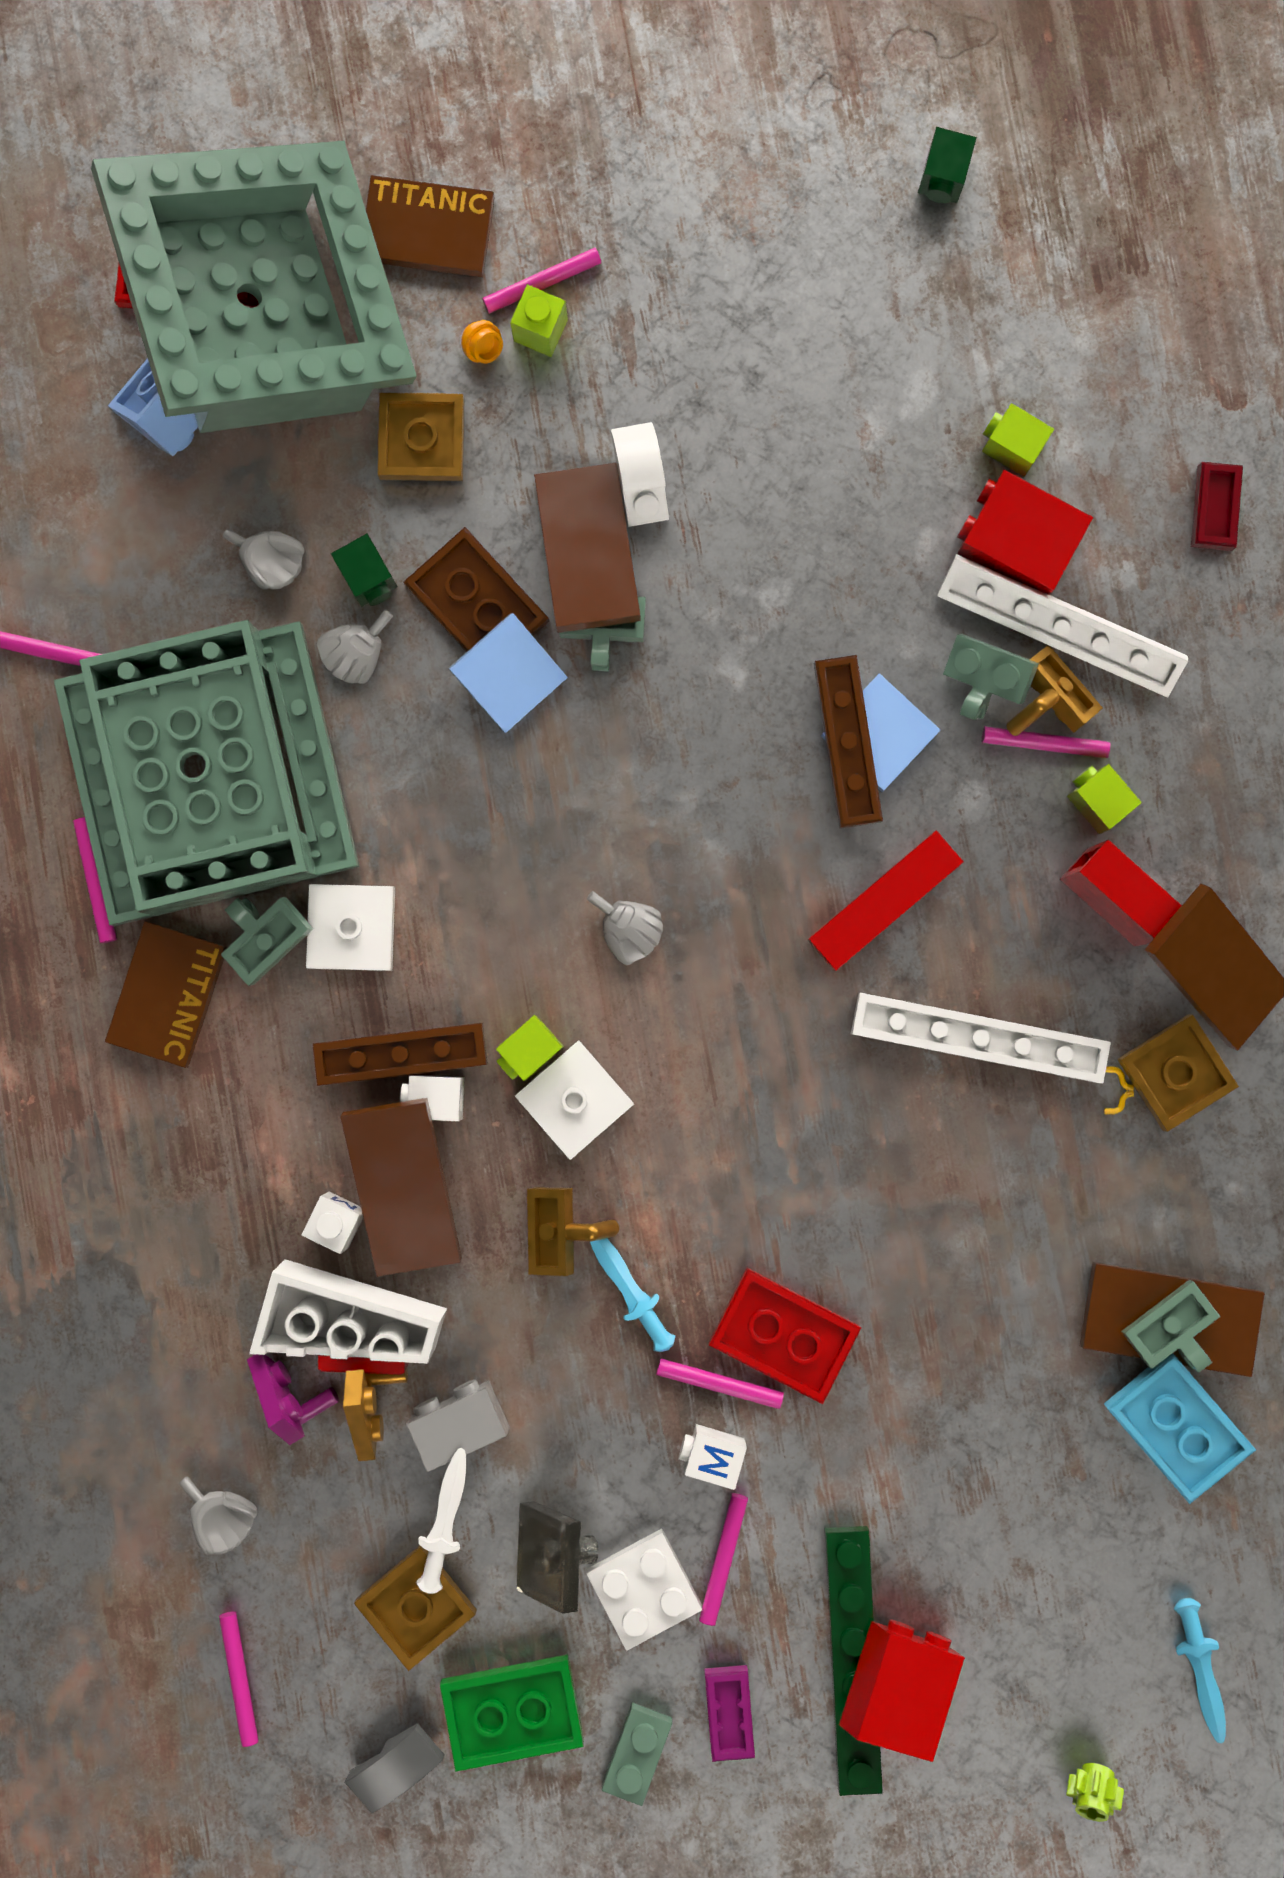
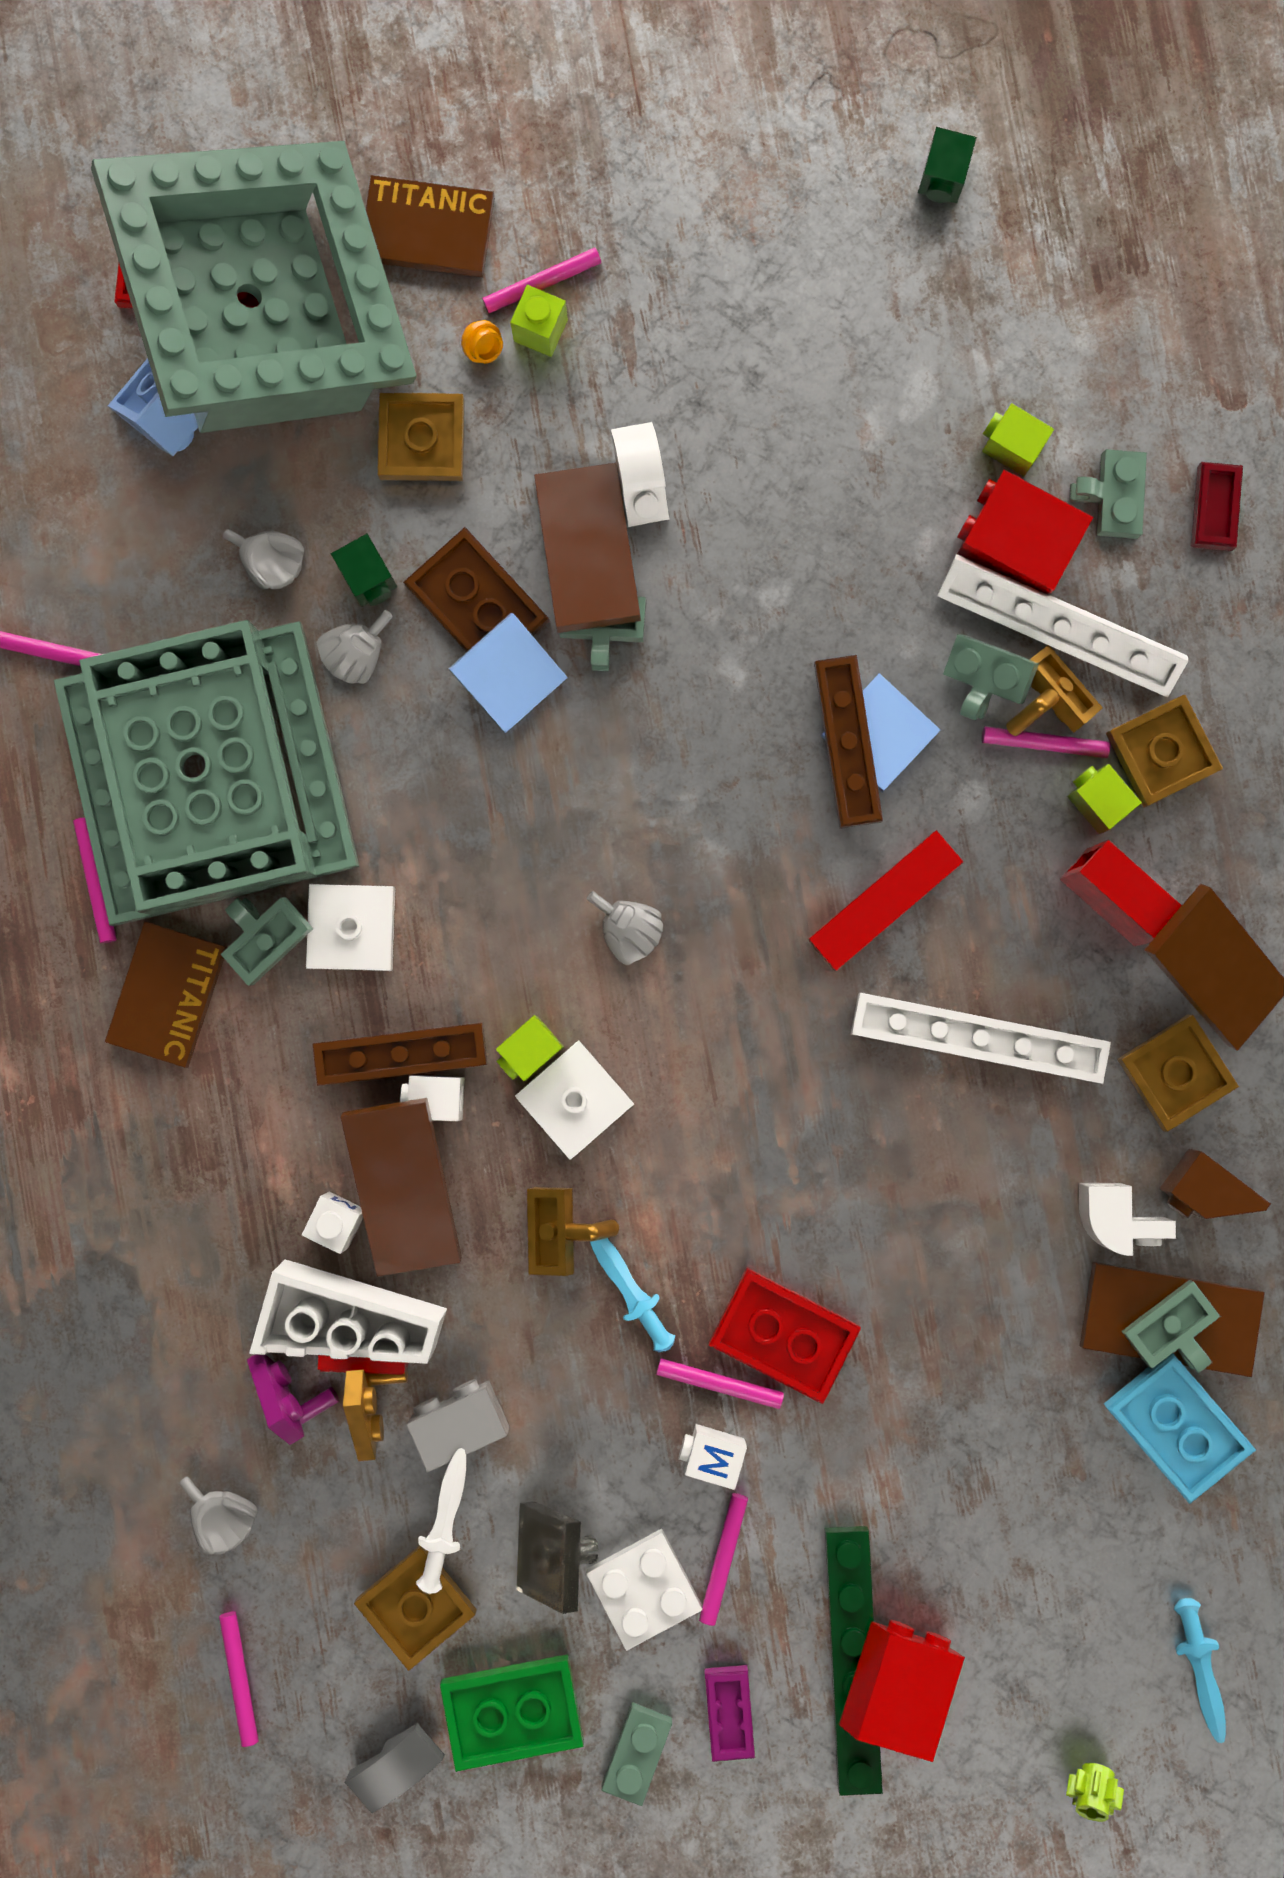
yellow piece [1104,1066,1134,1115] -> none
none -> sand green plate [1069,449,1147,539]
none -> white brick [1079,1183,1176,1256]
none -> pearl gold plate [1106,694,1223,808]
none -> reddish brown slope [1159,1149,1271,1219]

